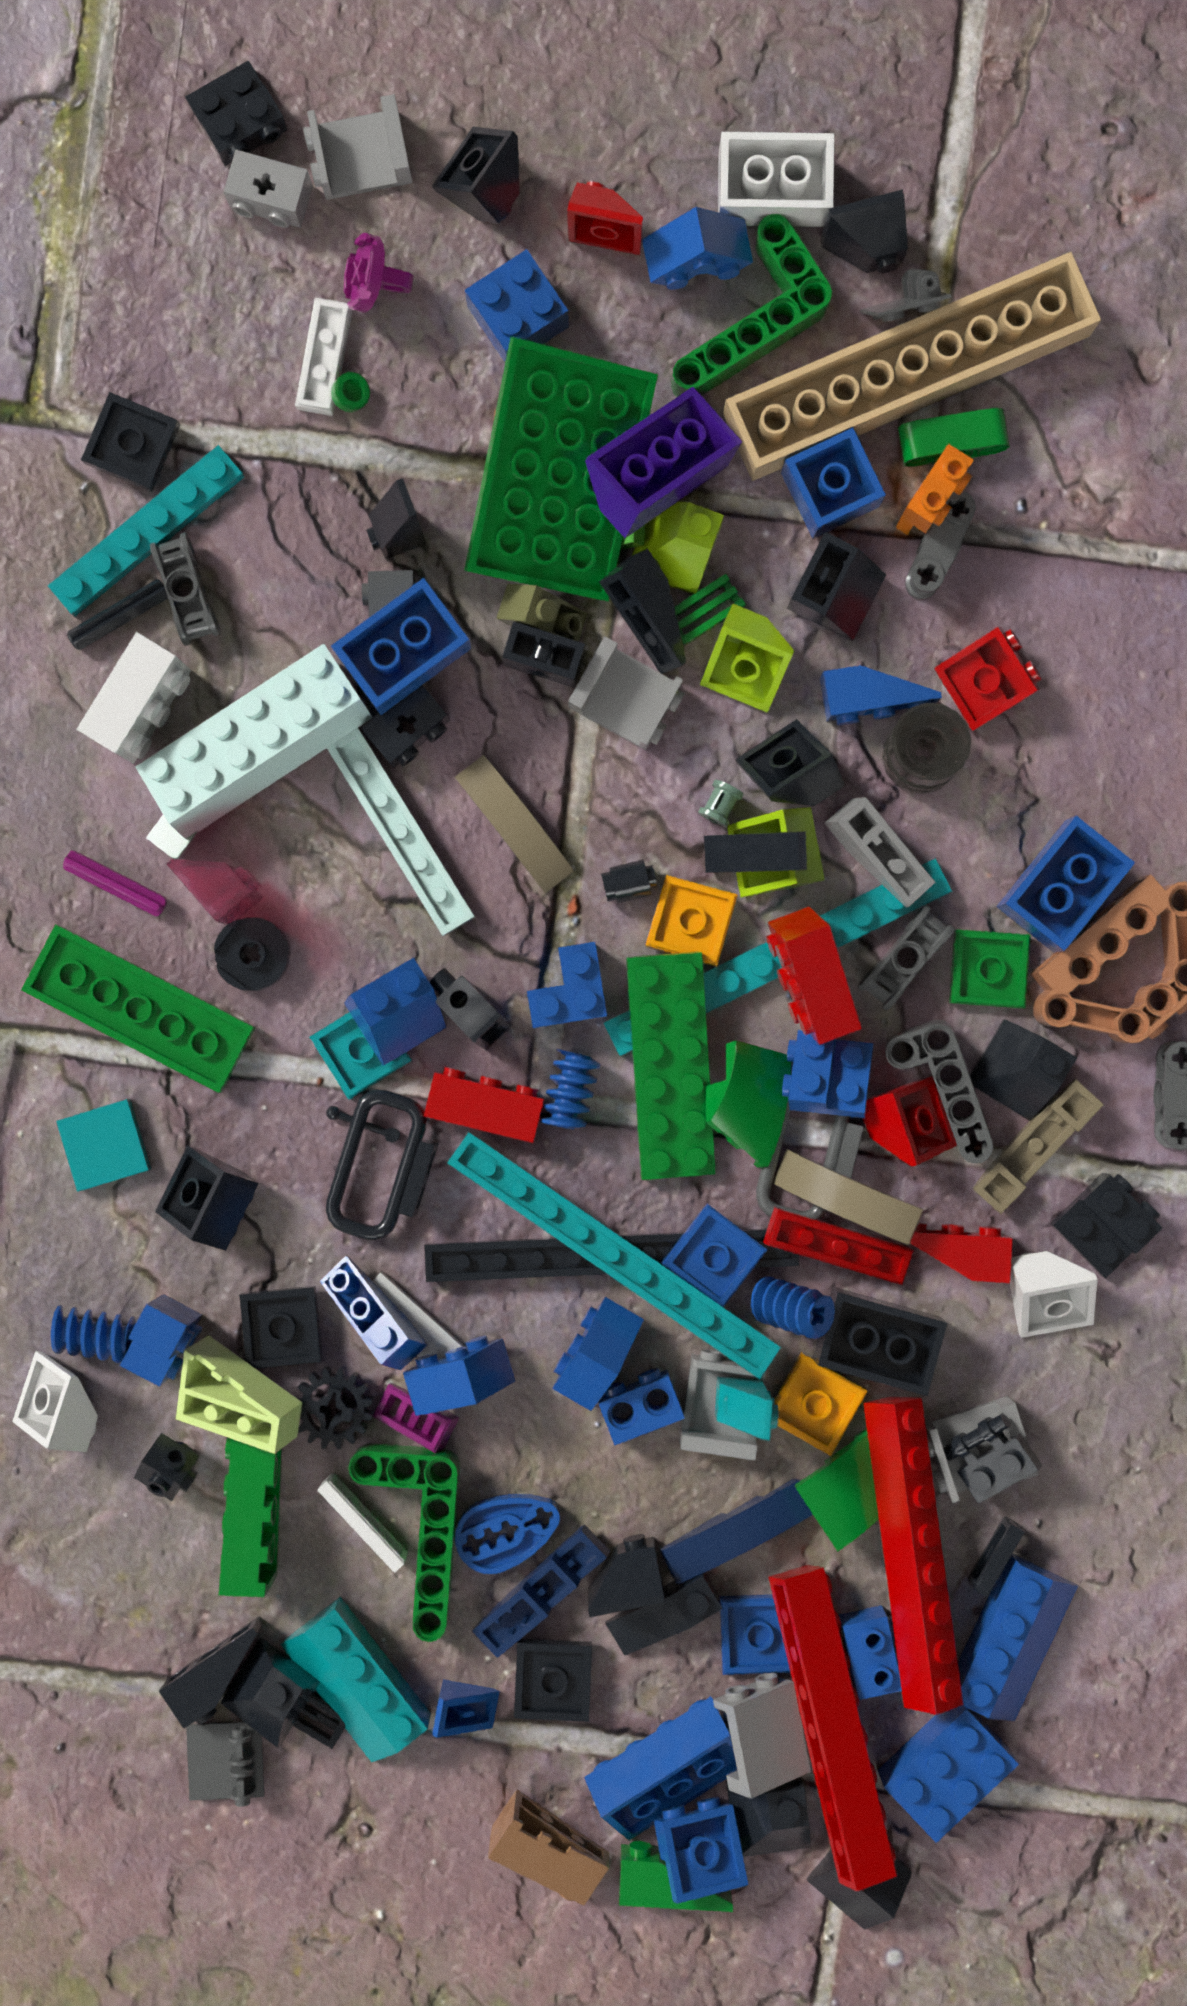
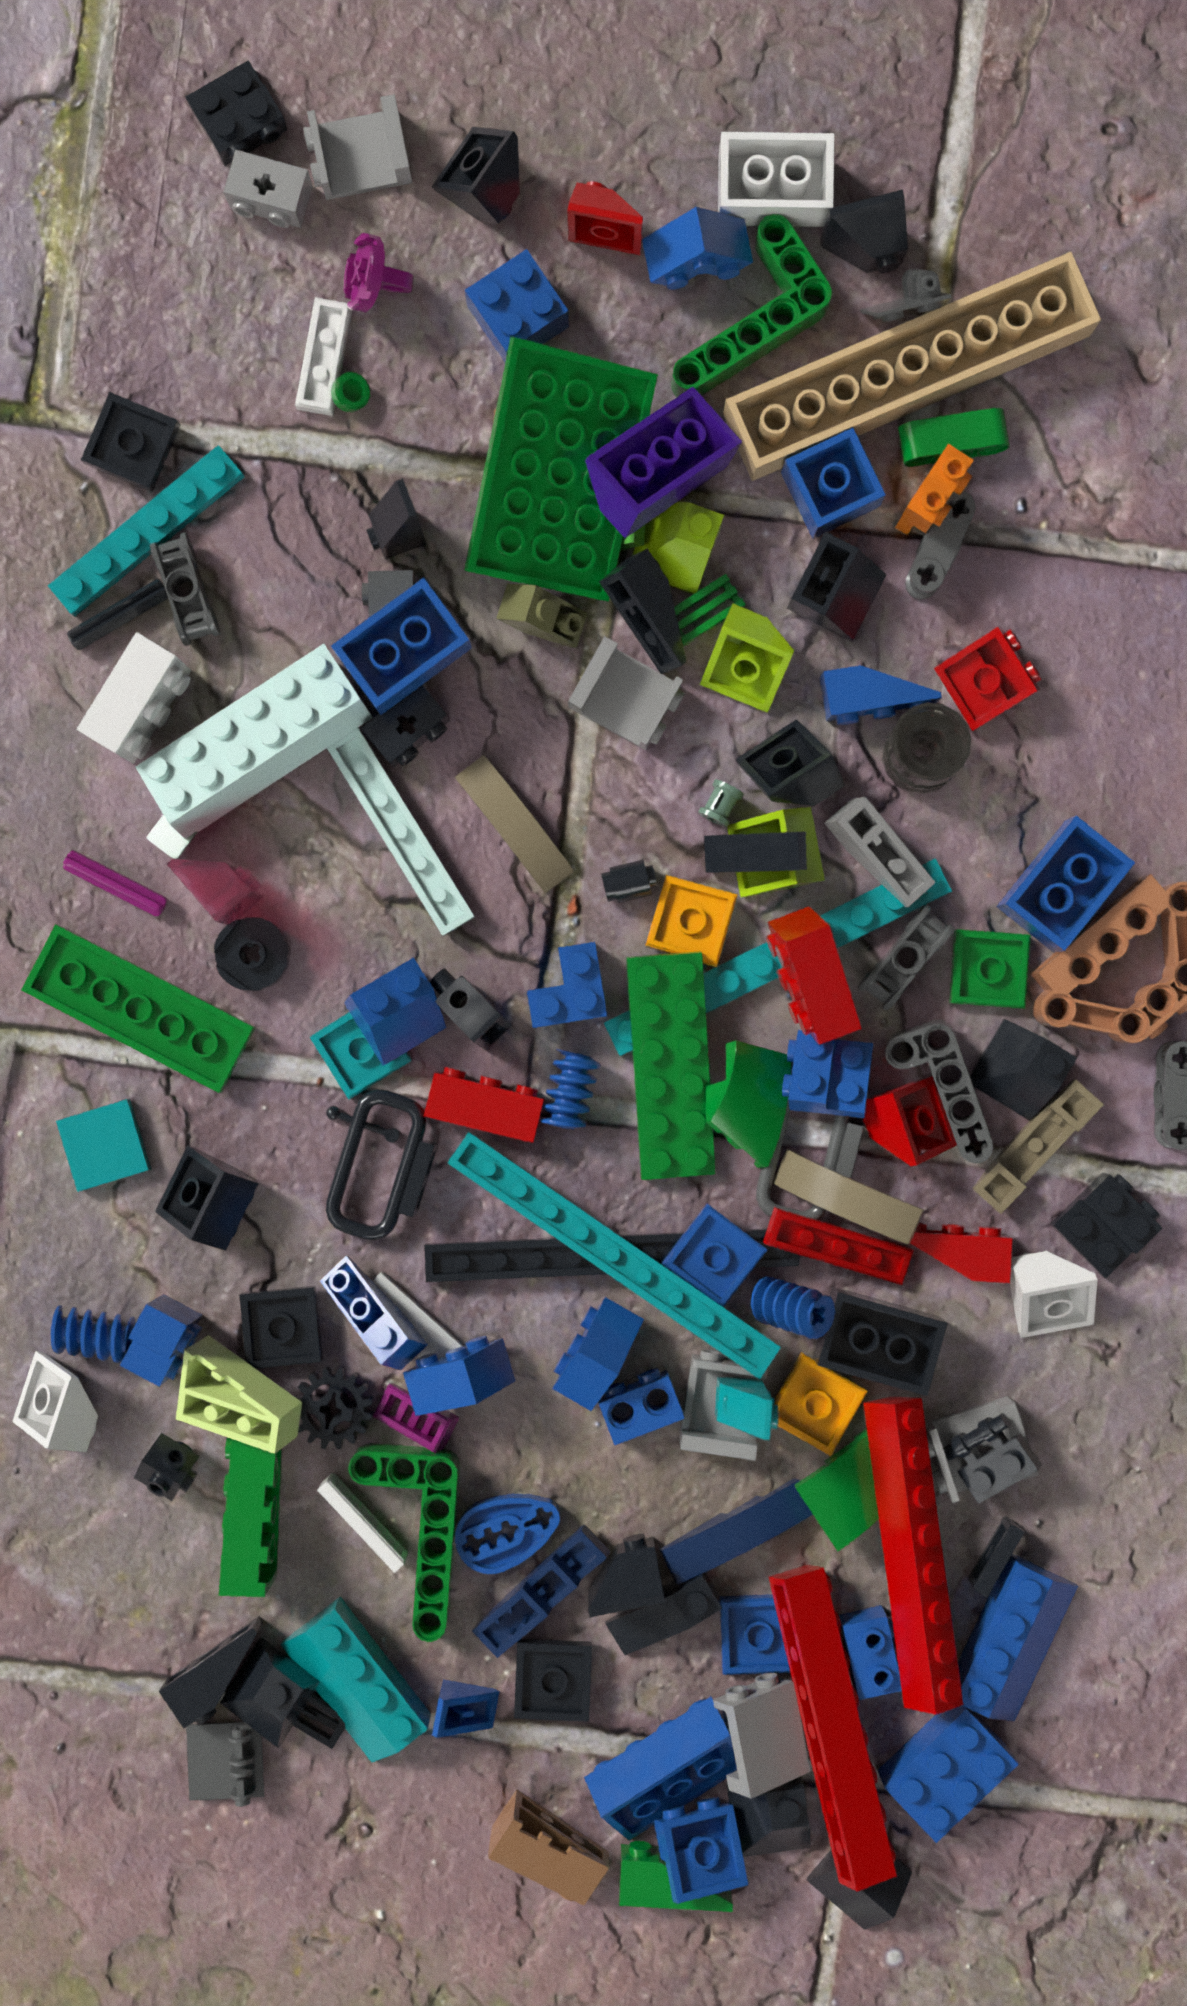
black brick [502,621,585,688] -> none

